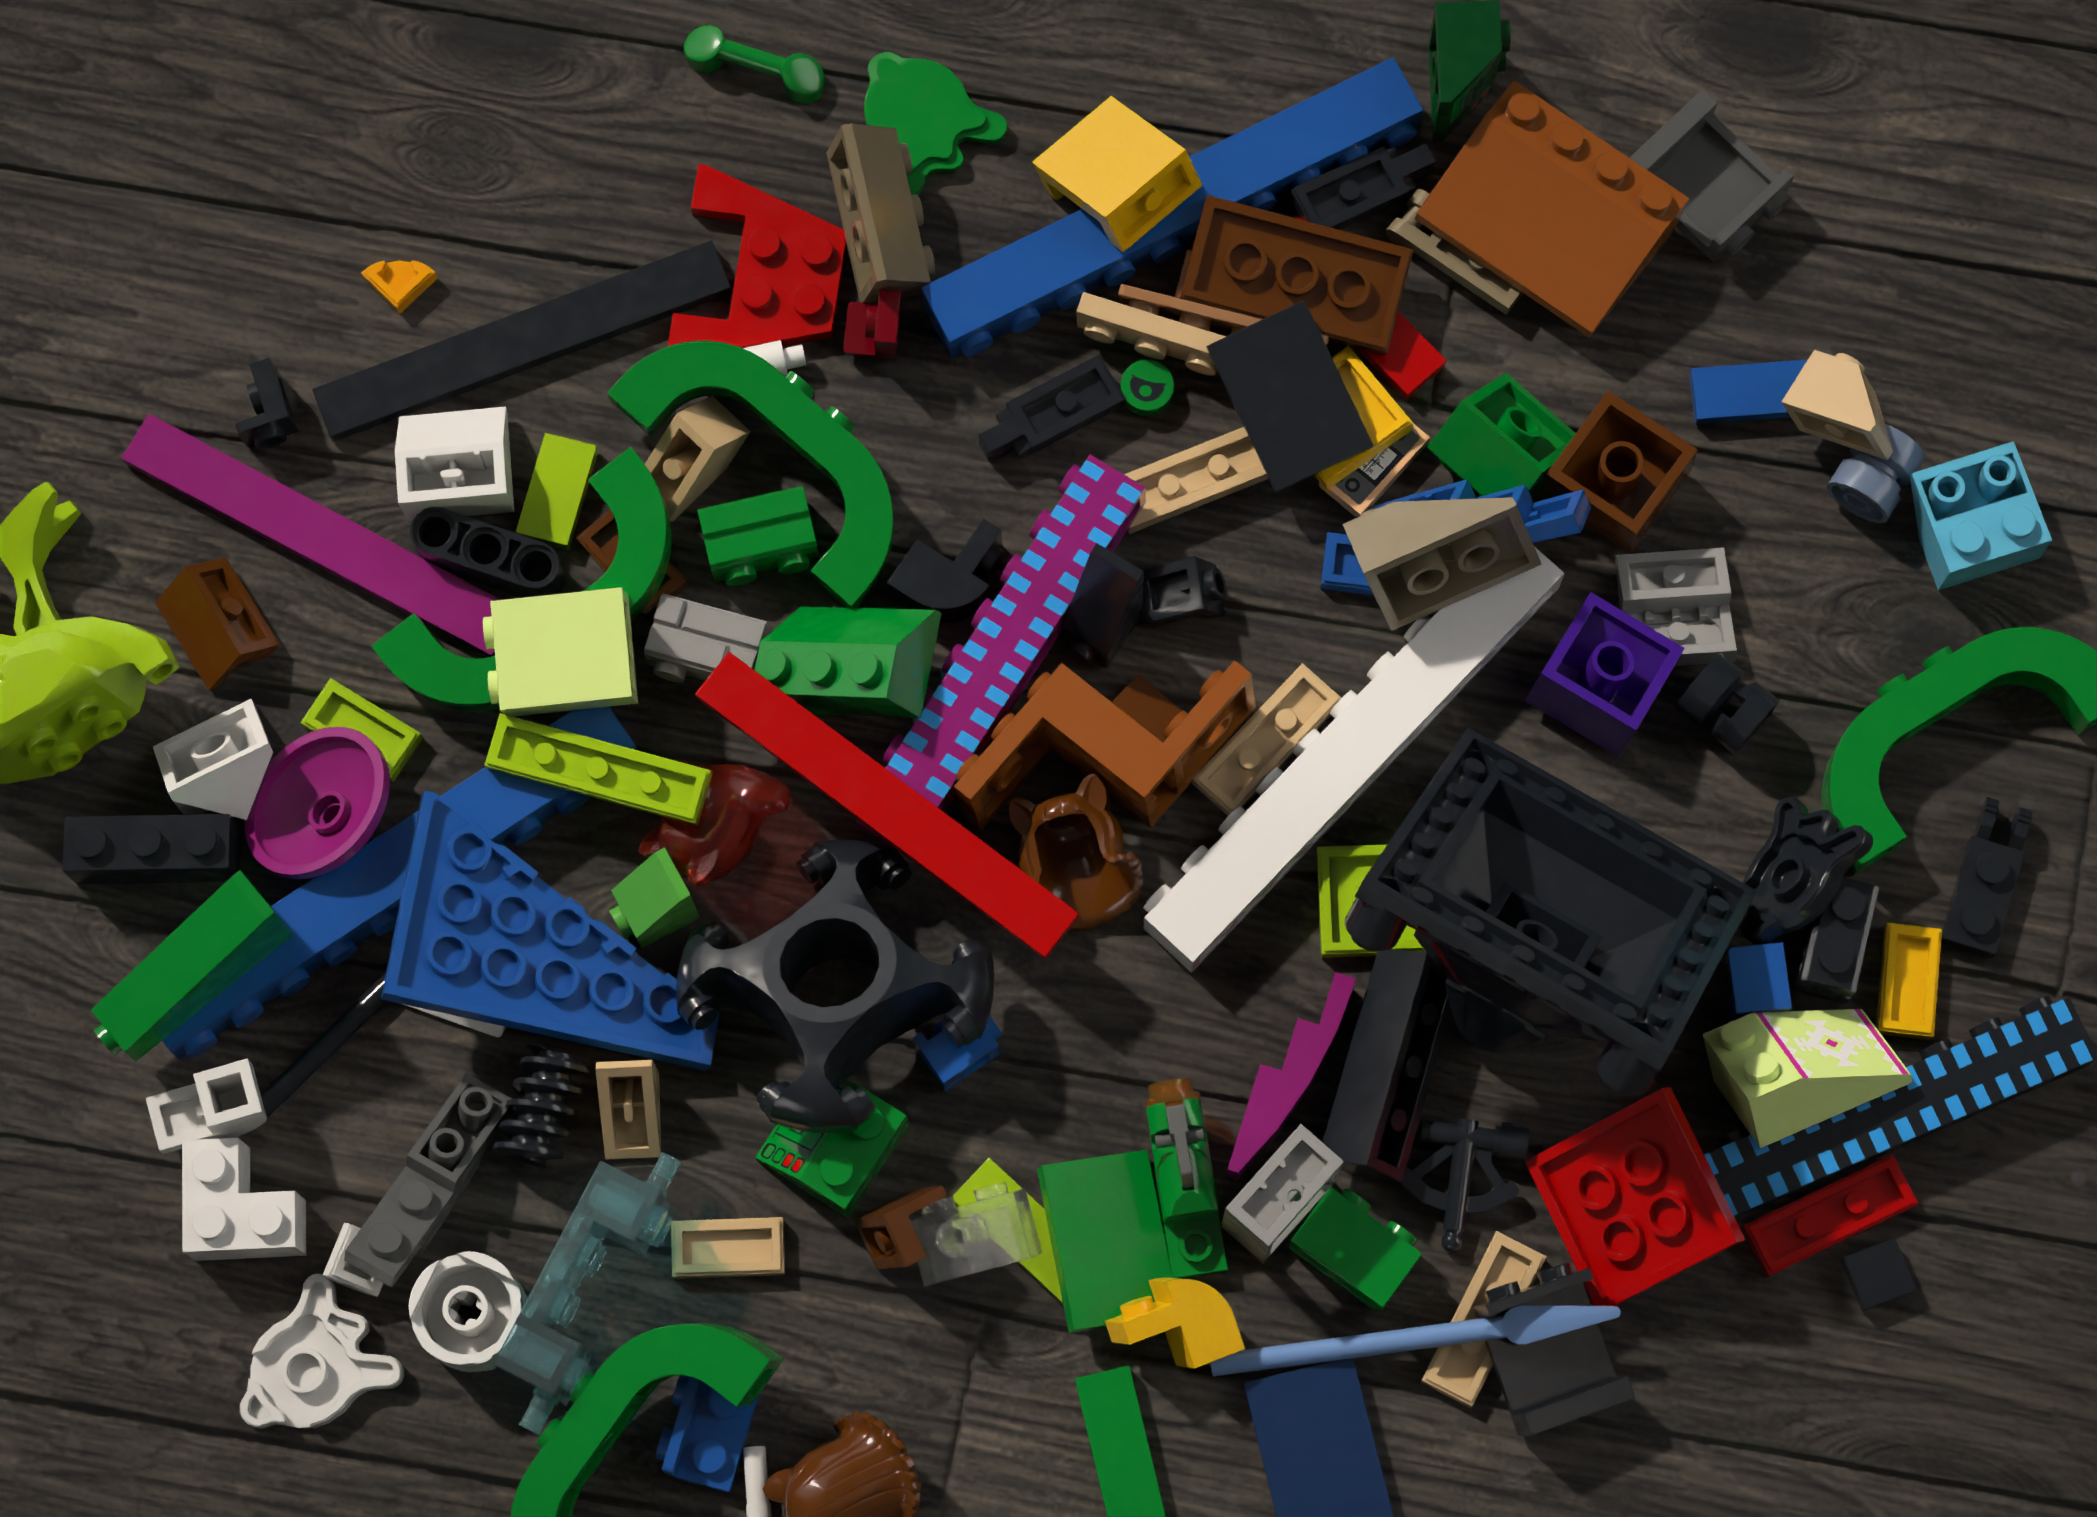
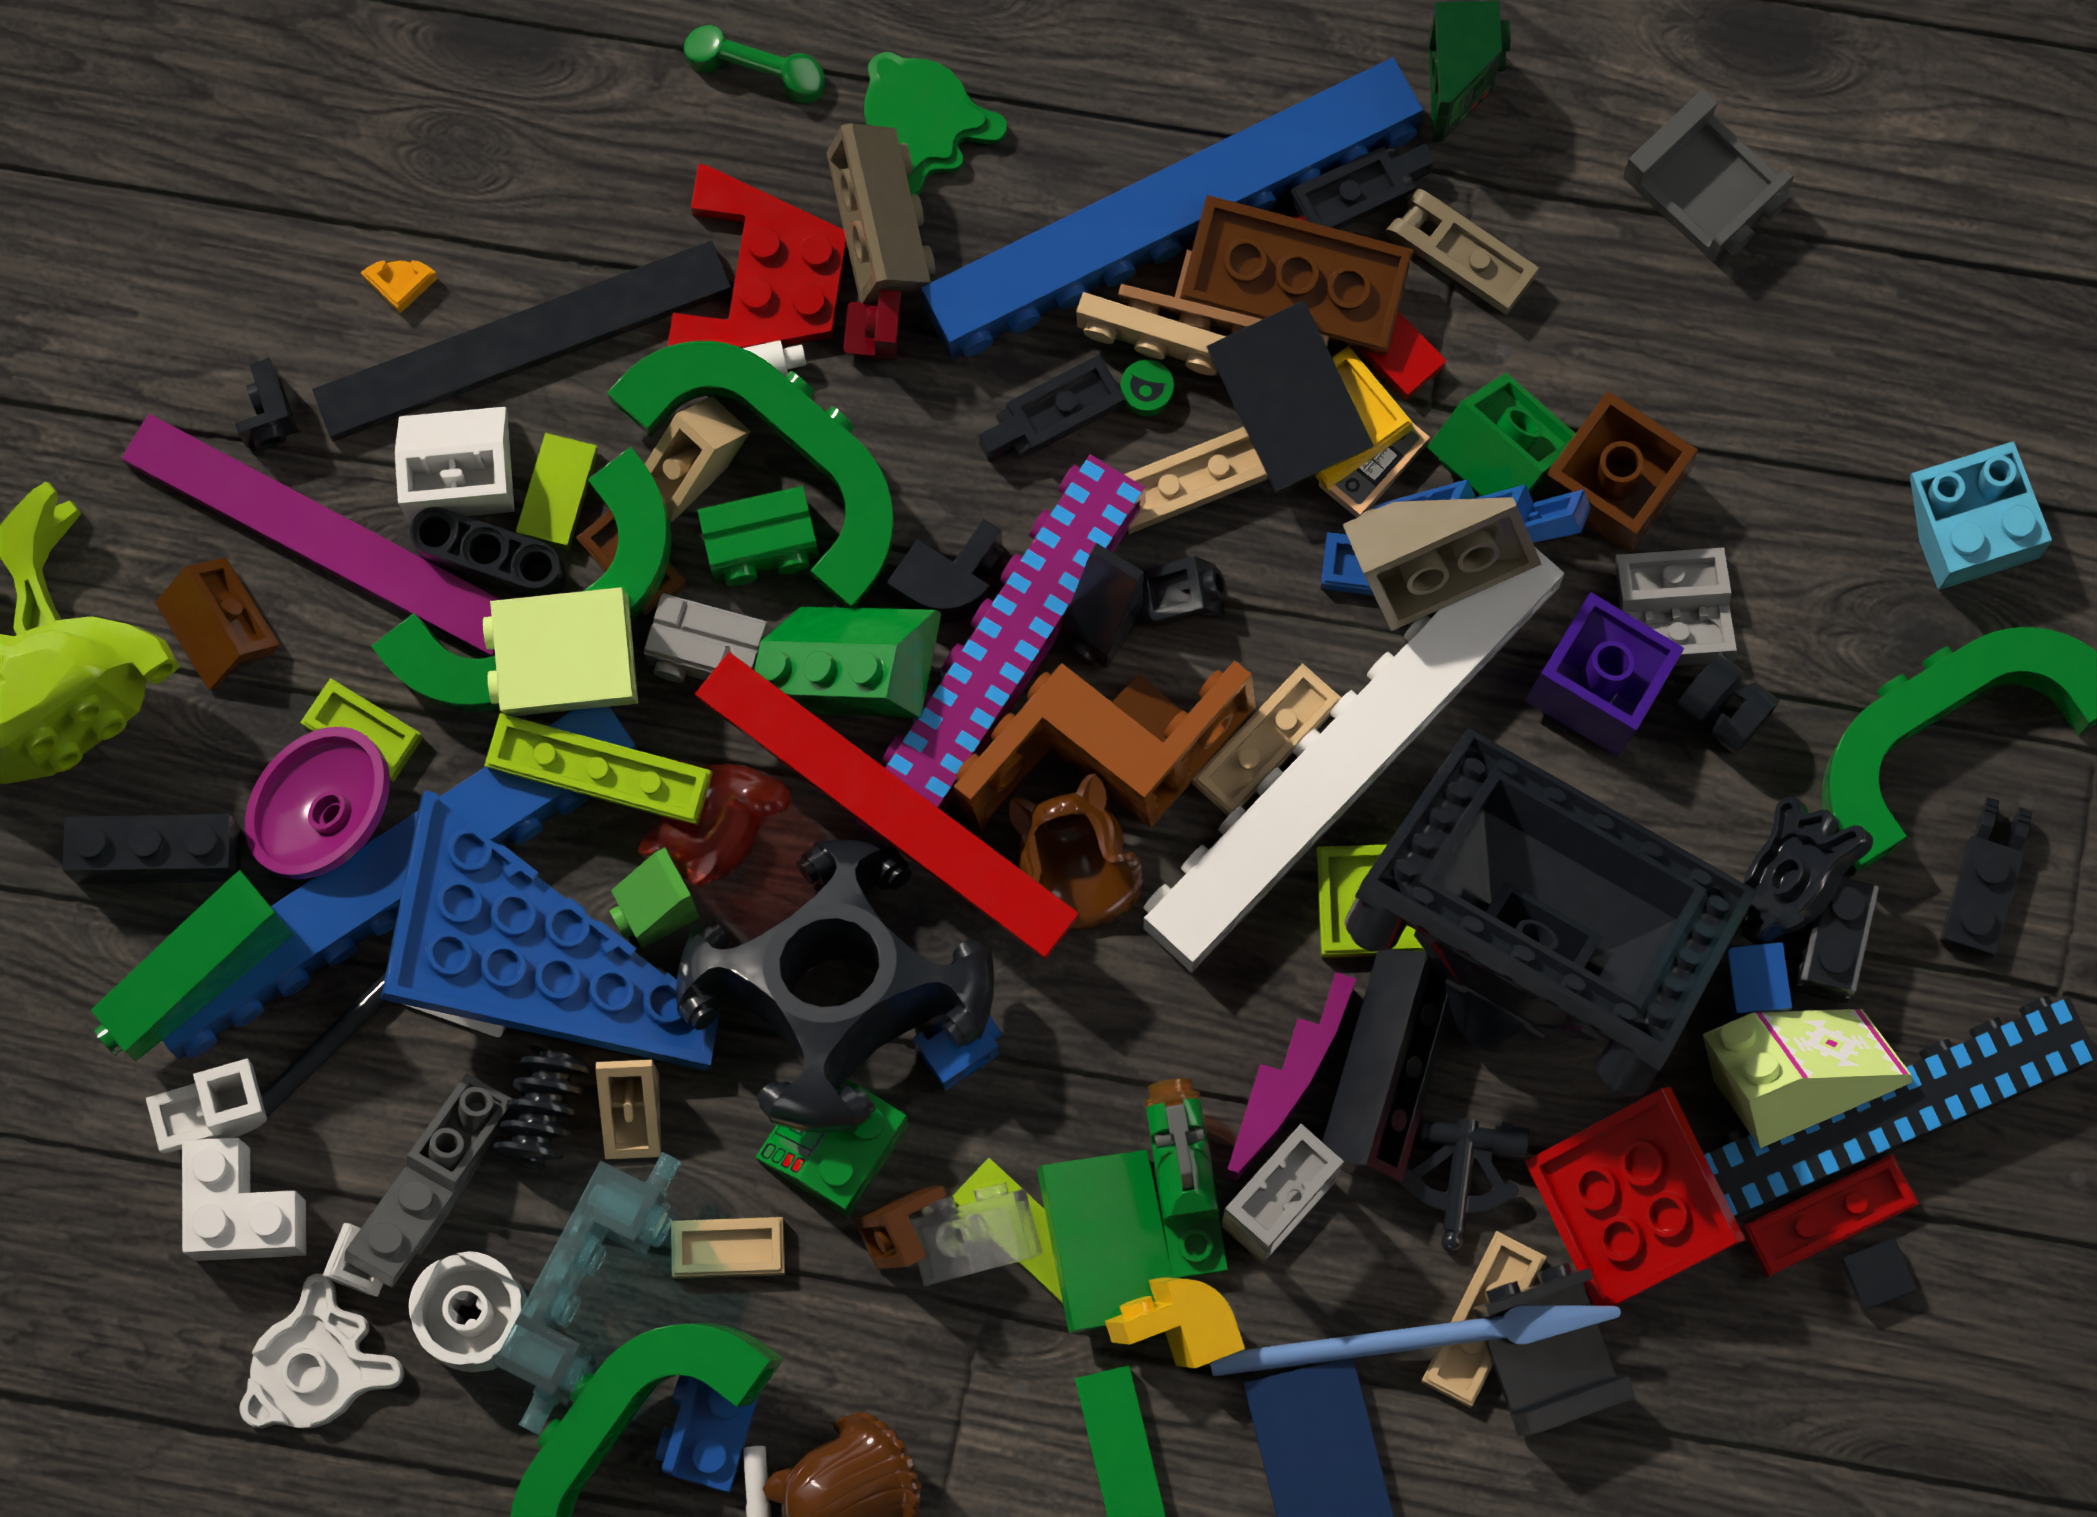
white slope [153,699,273,820] -> none
yellow panel [1032,96,1203,252] -> none
green brick [1289,1187,1422,1314] -> none
dark orange slope [1414,80,1690,338] -> none
blue tile [1689,359,1808,425] -> none
tan slope [1781,350,1893,460] -> none
sand blue wheel [1826,424,1926,523] -> none
yellow tile [1876,923,1942,1040] -> none

